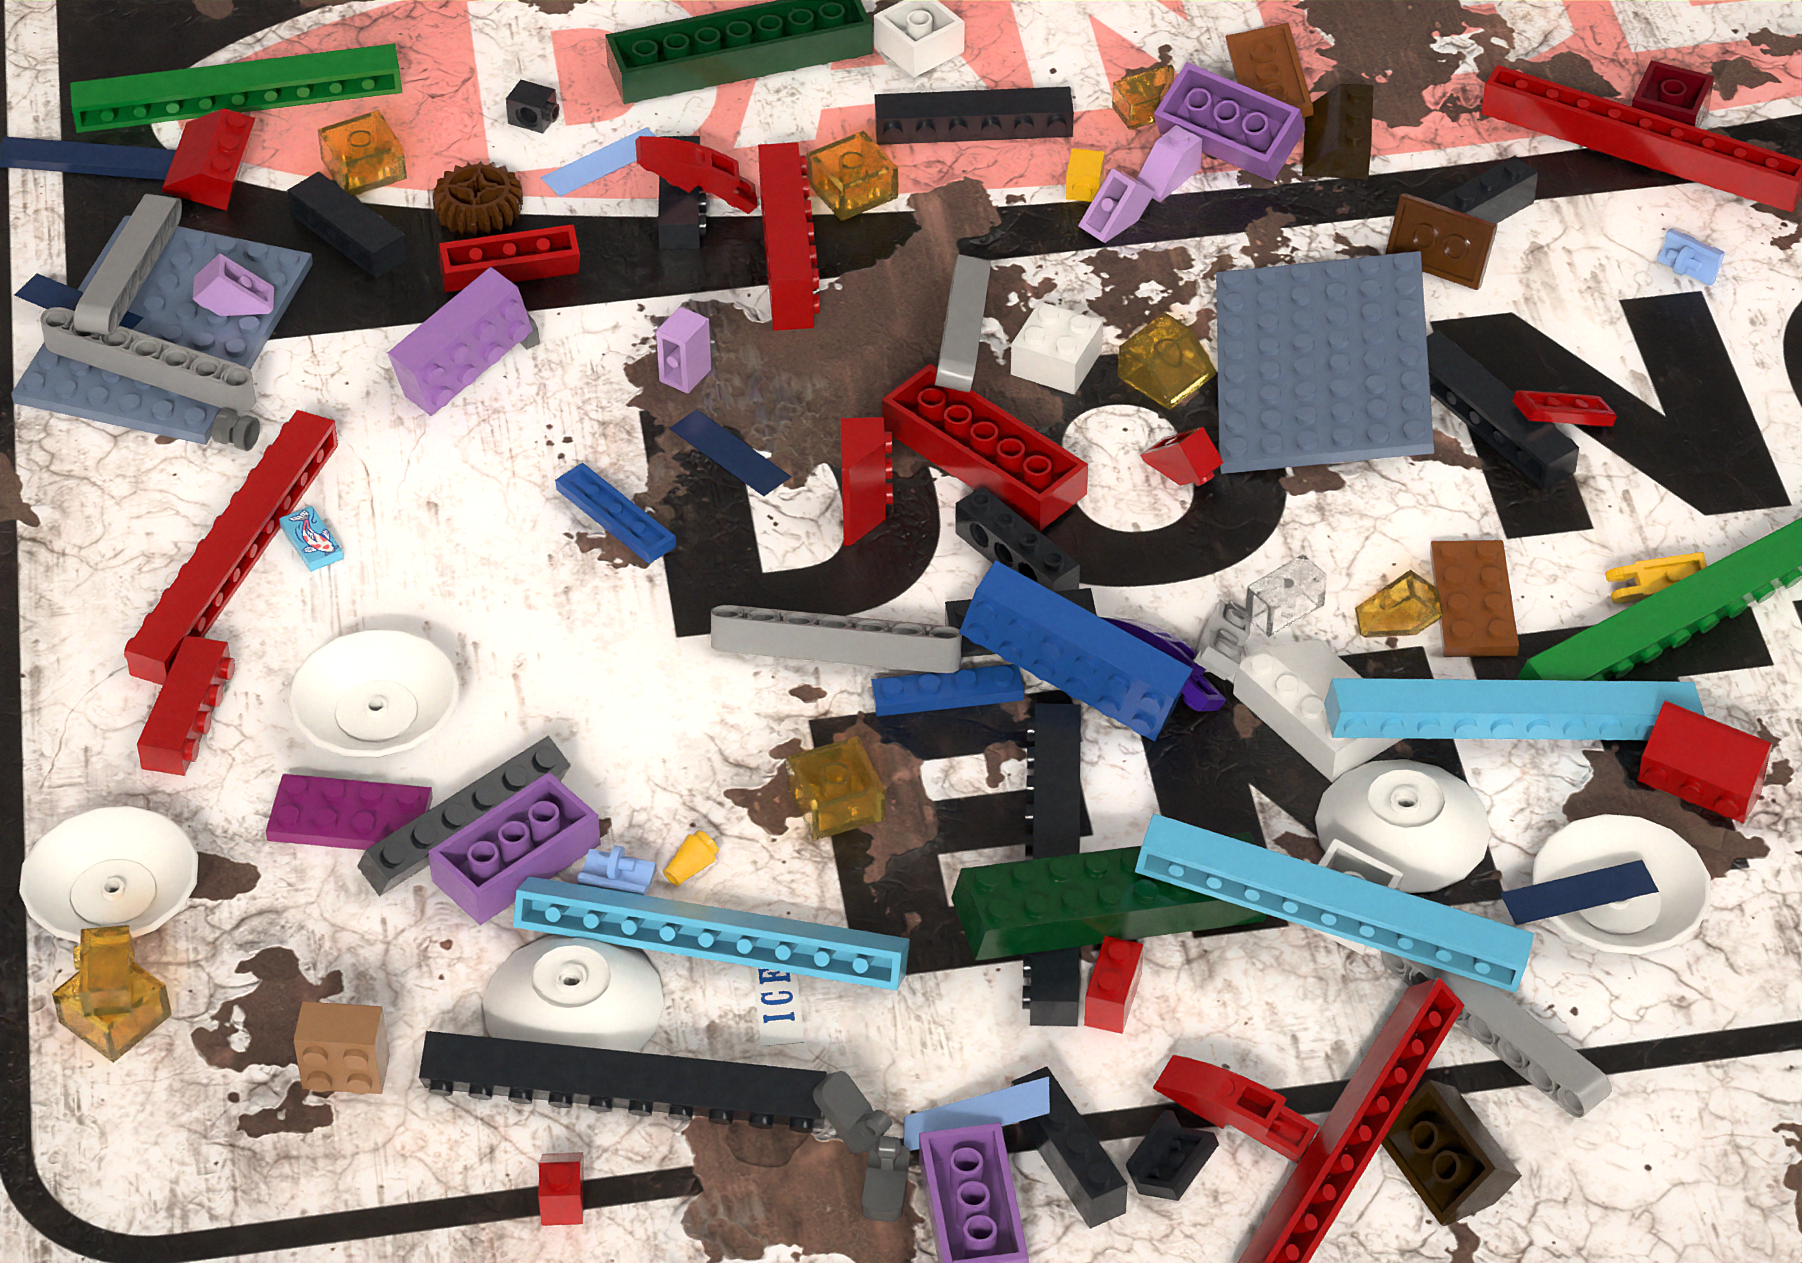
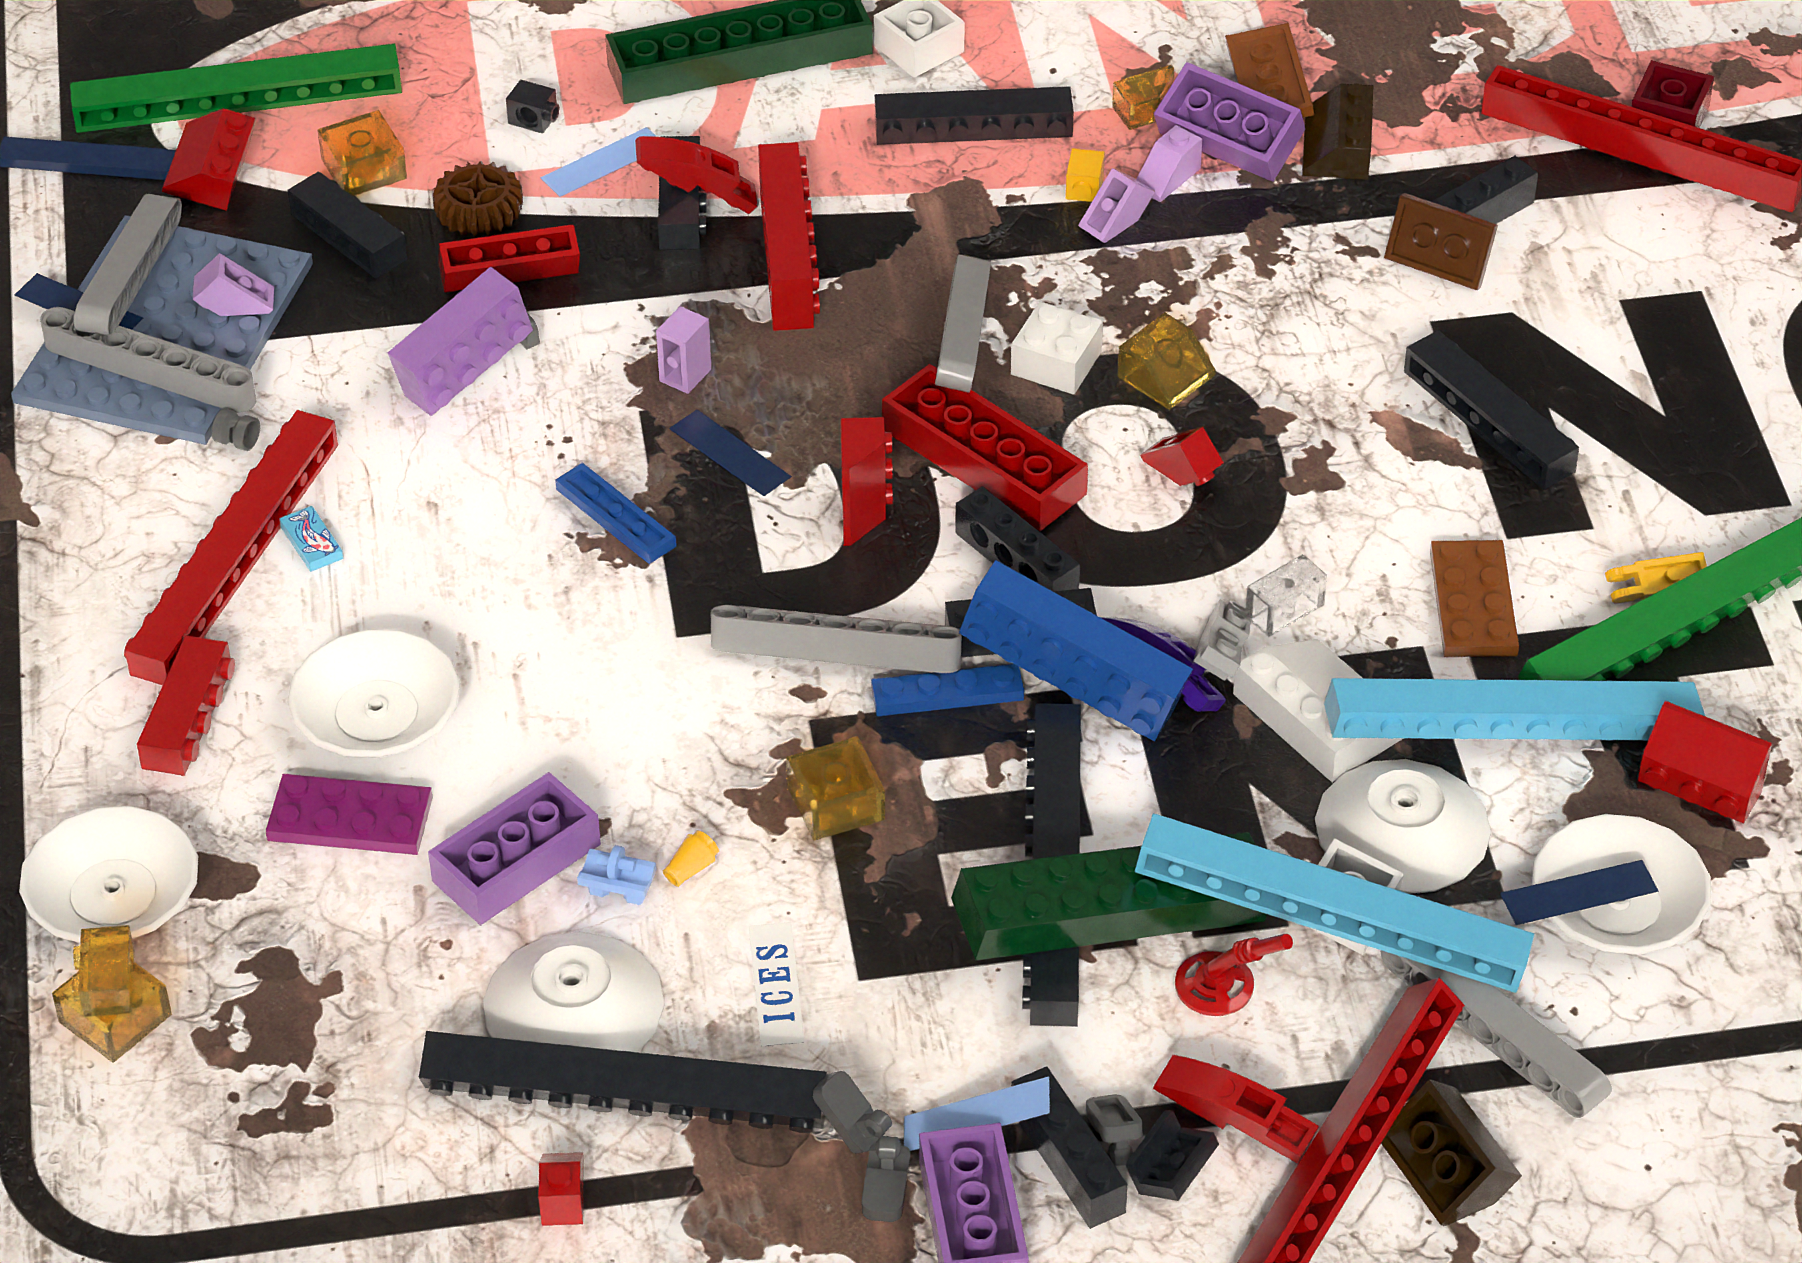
medium nougat brick [294,1001,390,1095] -> none
black brick [357,735,571,897] -> none
medium azure brick [513,876,910,991] -> none
clear yellow brick [806,130,898,221] -> none
red brick [1084,936,1144,1034] -> none
sand blue plate [1216,251,1434,474] -> none
clear yellow slope [1355,569,1444,638] -> none
red tile [1512,390,1617,427] -> none
light blue hips [1657,228,1725,286] -> none
none -> dark grey piece [1086,1094,1143,1166]
none -> red dish [1175,934,1293,1016]

